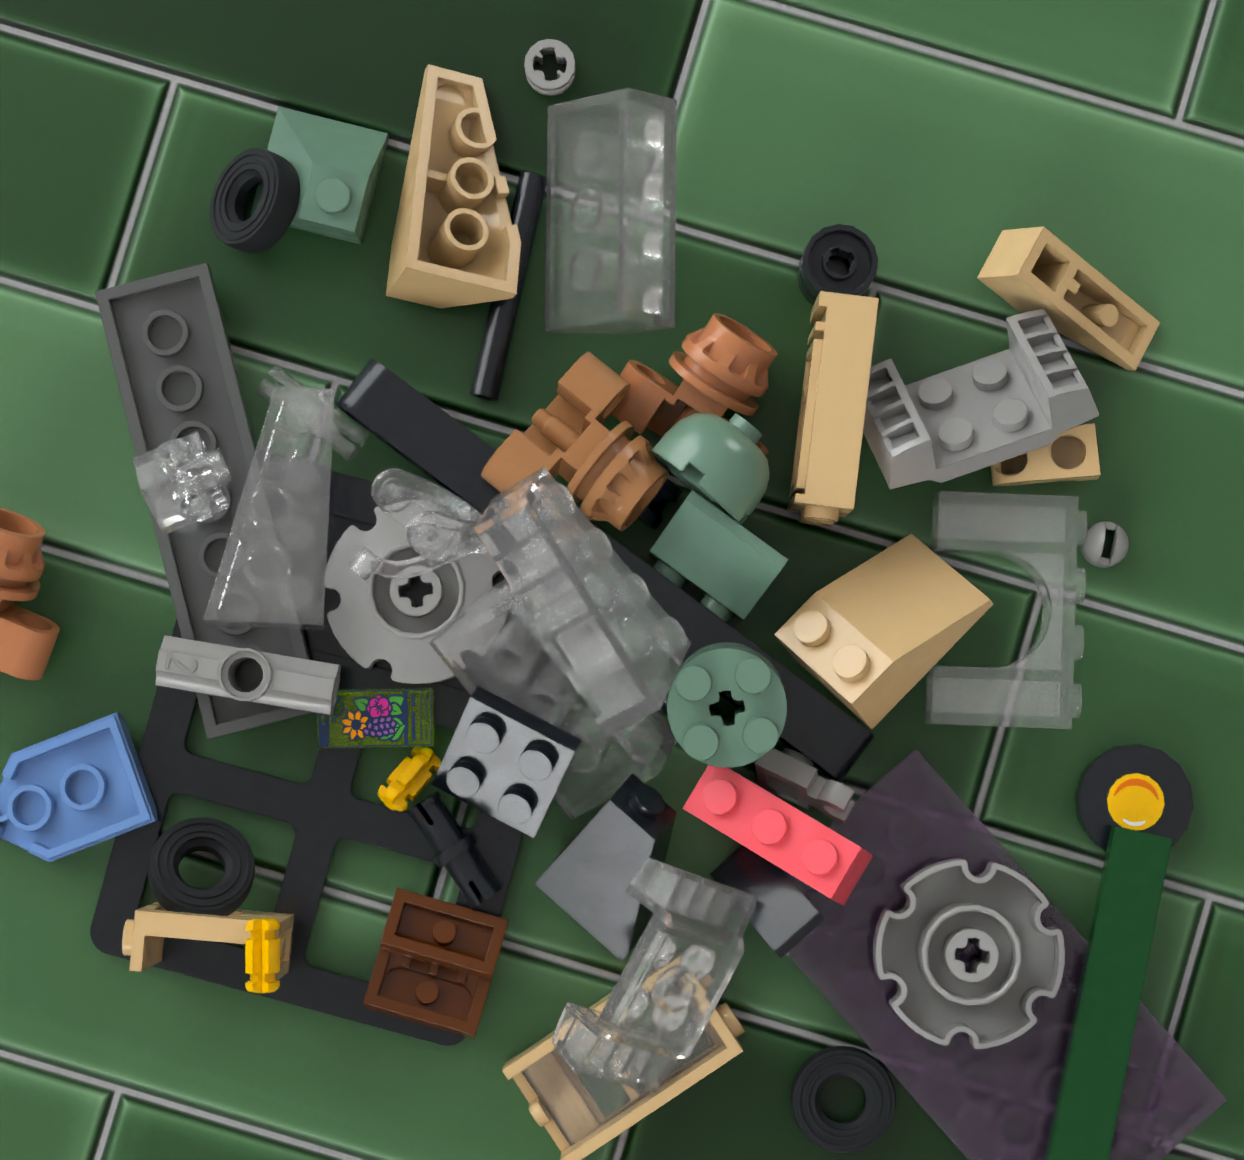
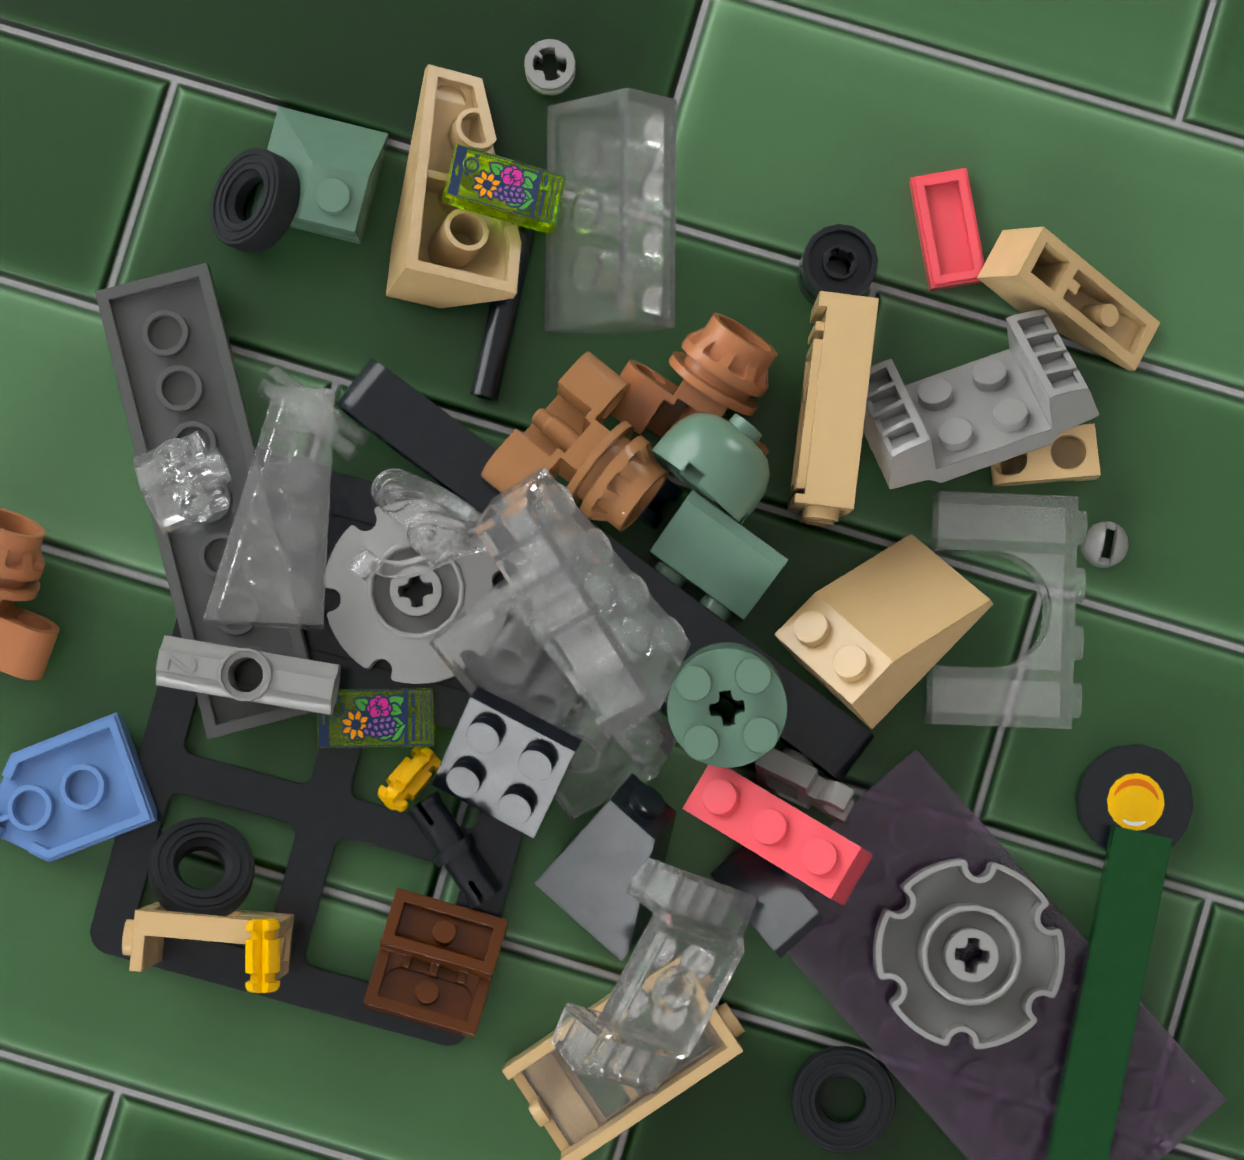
none -> tile [441,144,567,235]
none -> coral tile [909,168,985,292]

